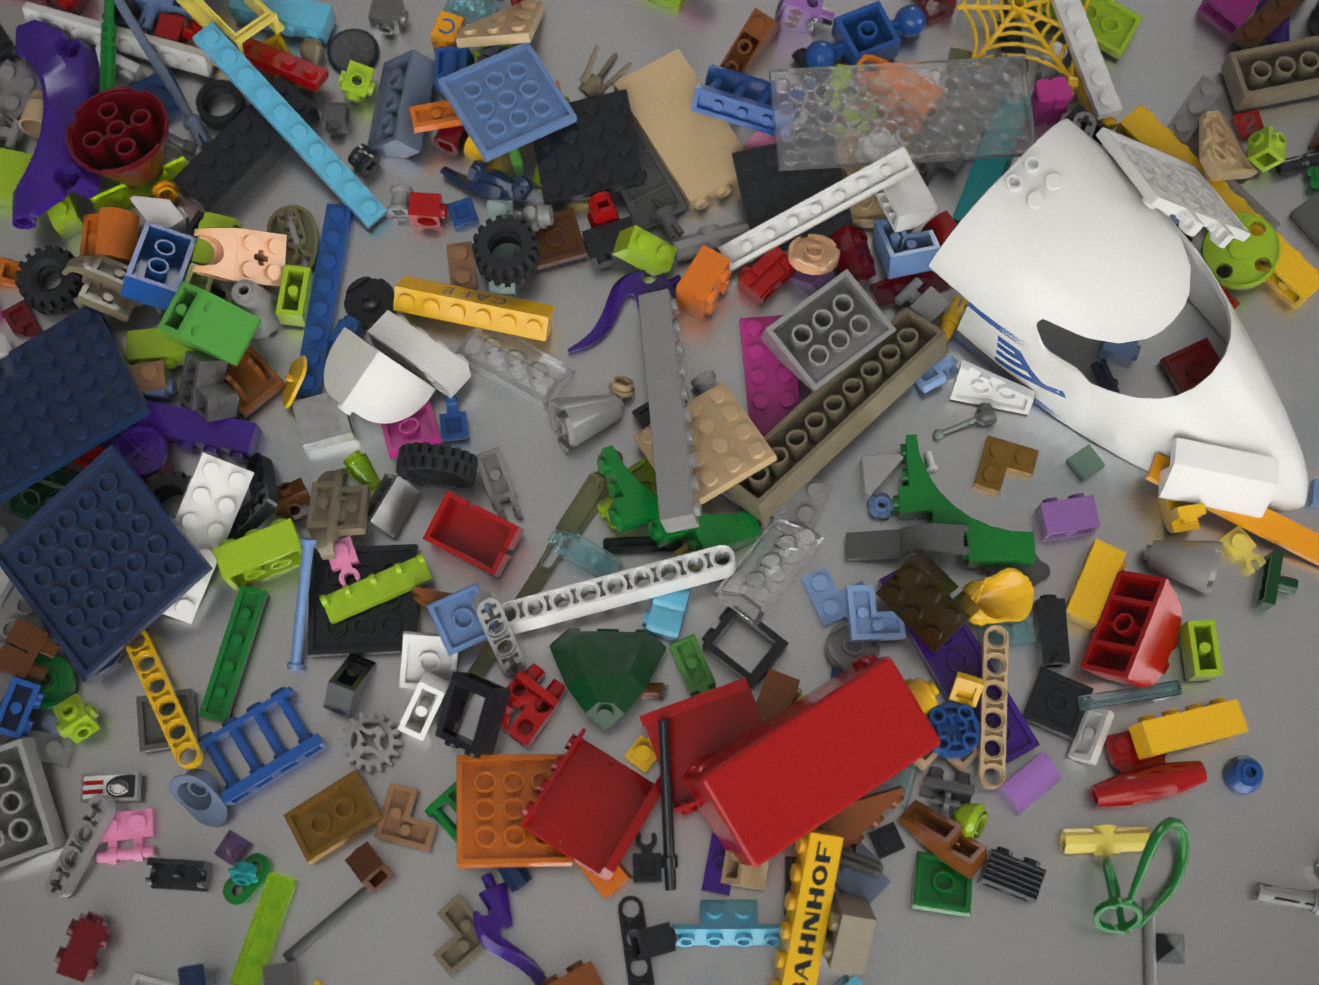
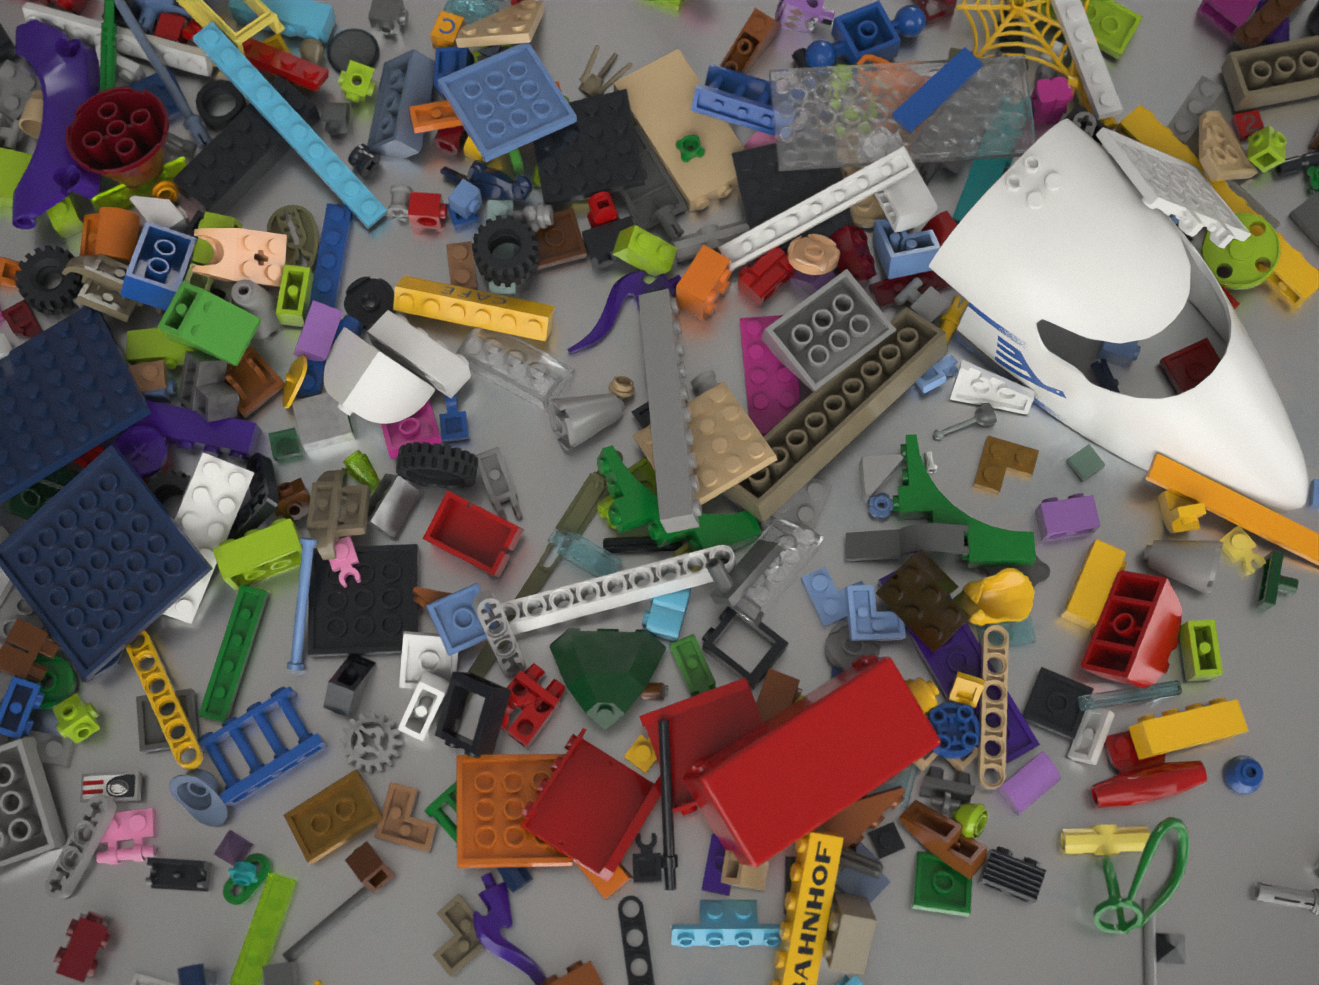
lime hinge [319,553,434,624] -> none
black brick [629,922,677,961] -> none
black brick [1032,594,1070,669] -> none
white slope [1158,437,1280,518] -> none
none -> clear green plate [268,428,301,461]
none -> medium lavender brick [293,300,343,361]
none -> medium blue plate [448,179,482,219]
none -> green plate [676,135,705,162]
none -> dark grey piece [705,540,782,607]
none -> blue tile [892,47,983,134]

